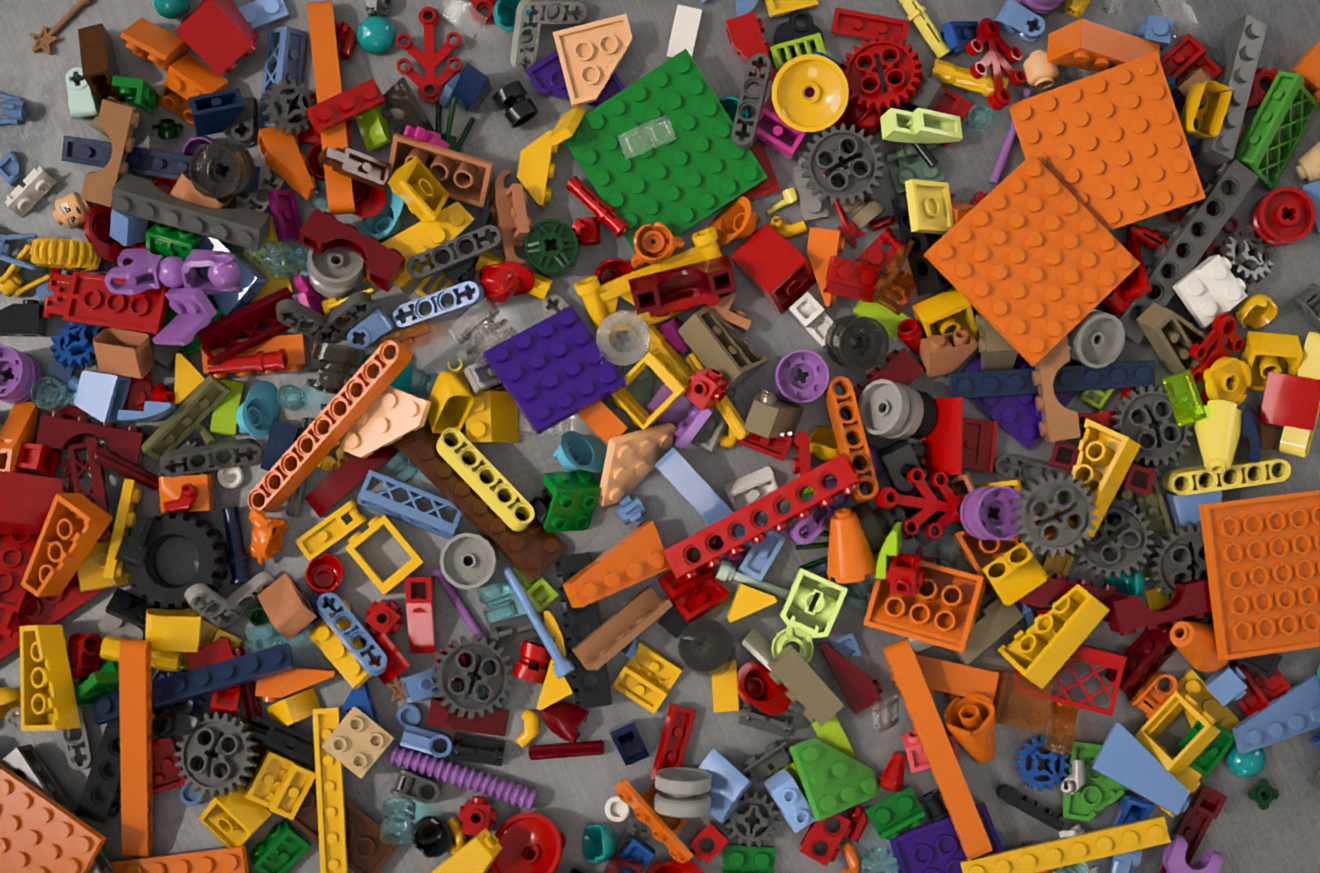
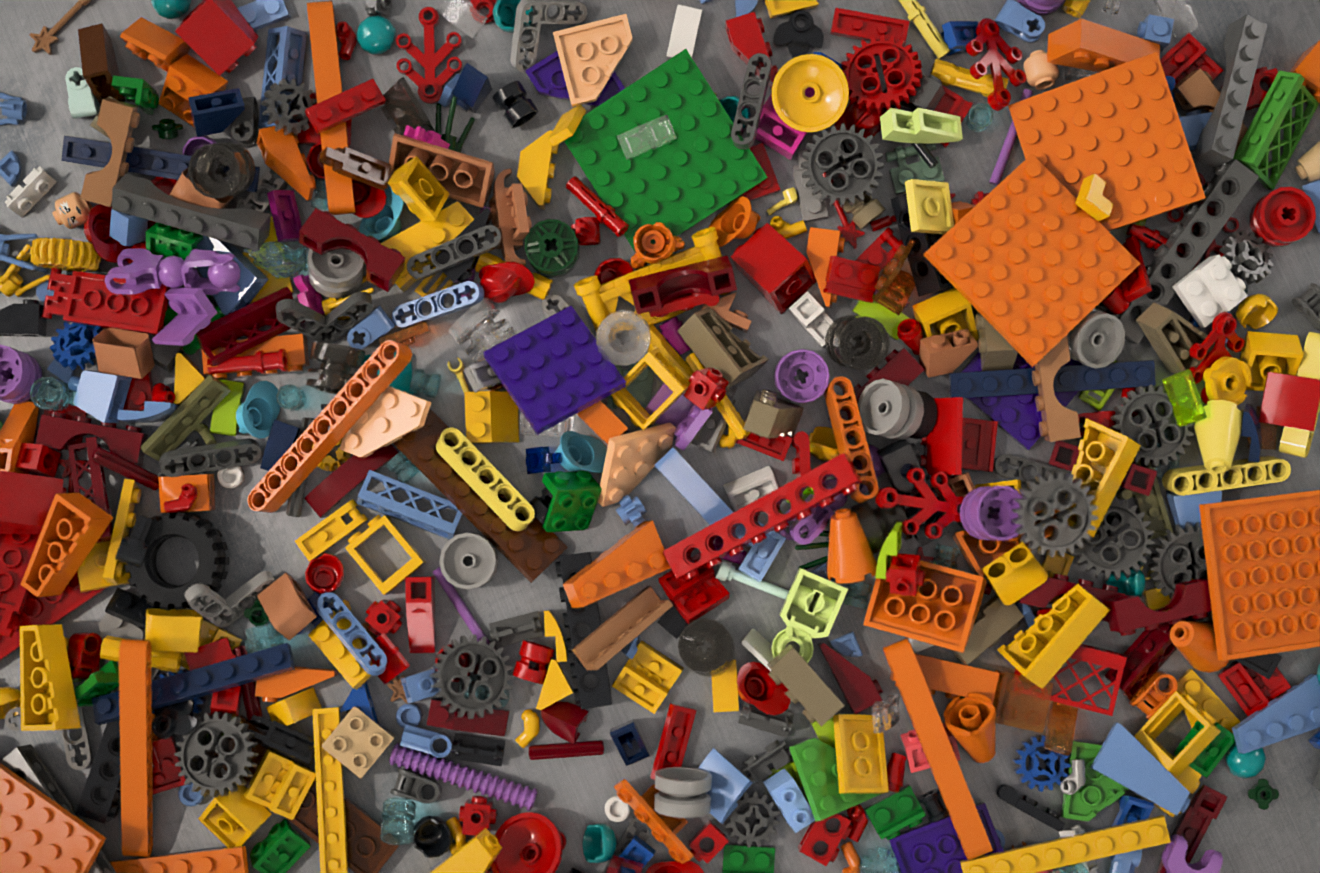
dark blue pin [222,506,253,585] -> none
orange hair [248,509,289,565] -> none
lime slope [356,106,390,151] -> none
yellow piece [427,371,474,433] -> none
clear light blue wheel [476,580,519,624] -> none
medium blue piece [503,567,576,679] -> none
lime slope [511,565,559,612] -> none
yellow slope [726,583,777,623] -> none
lime slope [770,33,827,71] -> none
yellow piece [1180,81,1233,139] -> none
medium blue brick [1205,662,1247,707] -> none
none -> clear blue plate [525,447,562,474]
none -> yellow plate [833,714,889,794]
none -> yellow piece [1075,174,1113,221]

